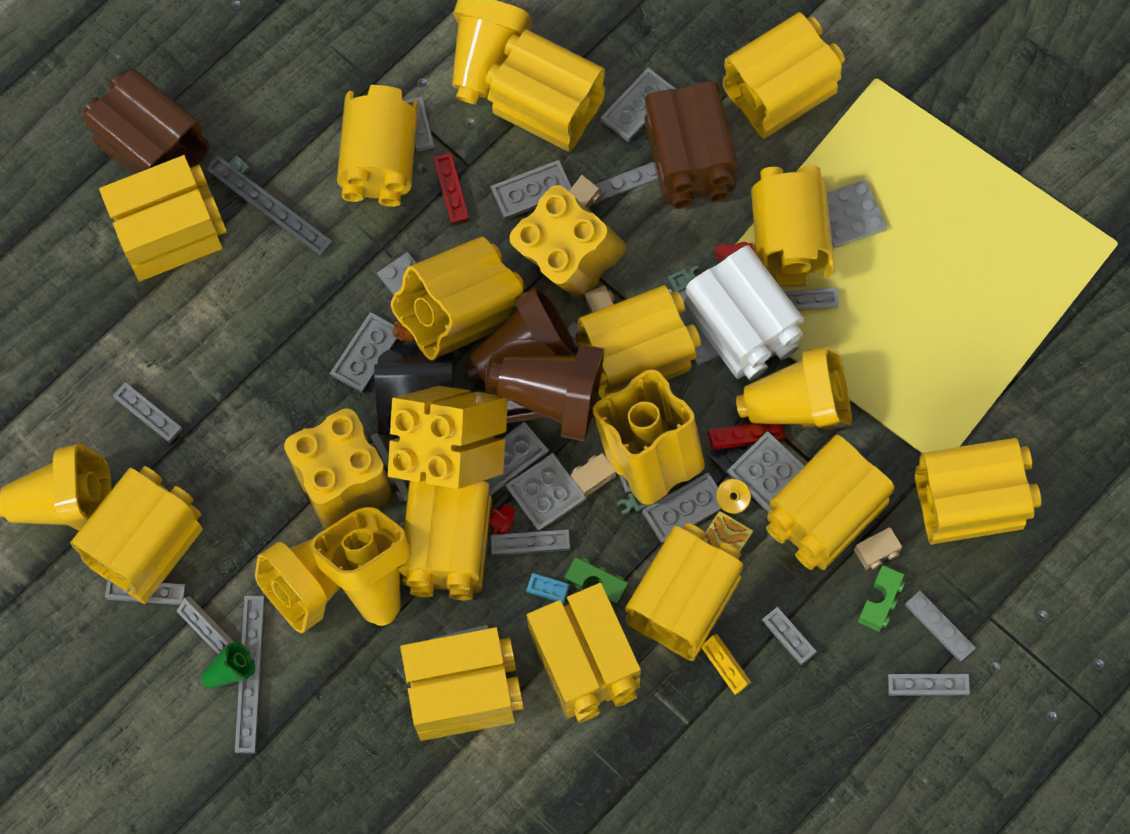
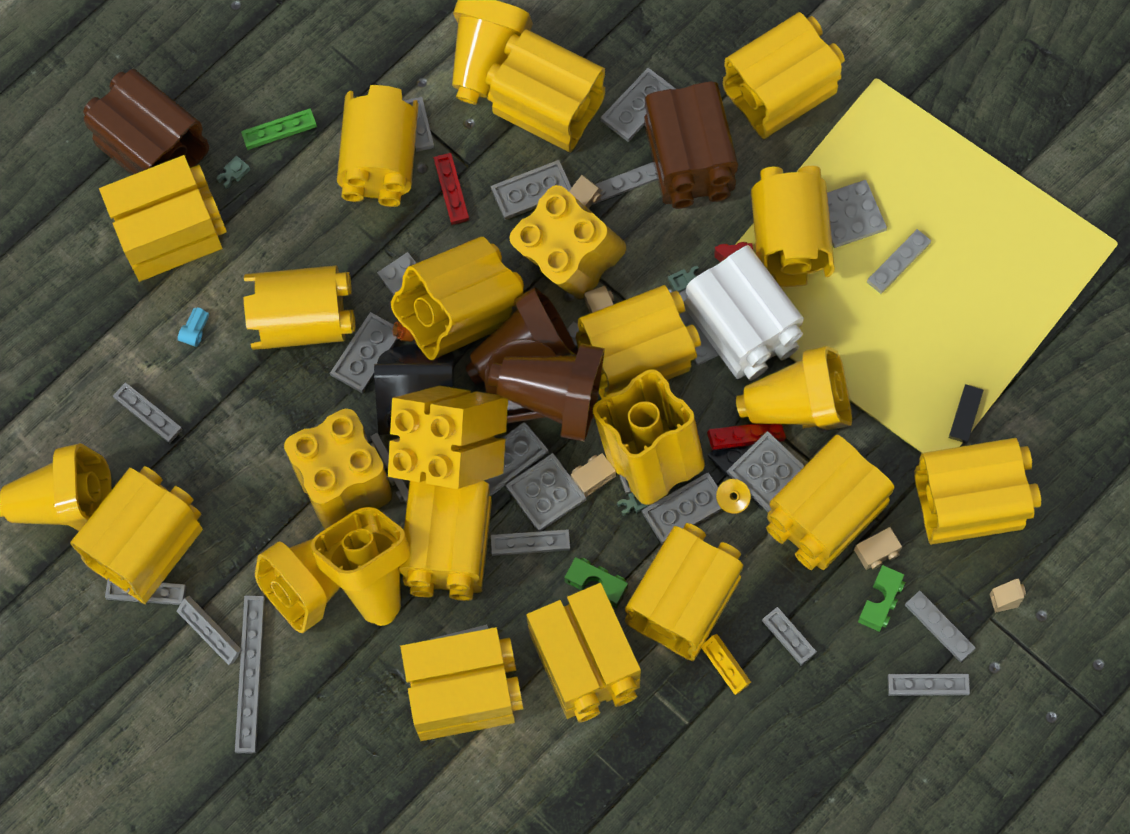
green cone [201,642,255,689] -> none
dark grey plate [206,155,333,257] -> none
red piece [489,504,516,535] -> none
medium azure plate [526,573,570,604] -> none
slope [703,511,753,552] -> none
light grey plate [784,287,839,311] -> none
none -> medium azure piece [178,307,209,347]
none -> bright green plate [241,108,317,150]
none -> yellow brick [244,265,356,350]
none -> light grey plate [867,229,931,294]
none -> black tile [948,384,984,444]
none -> tan slope [990,579,1026,613]

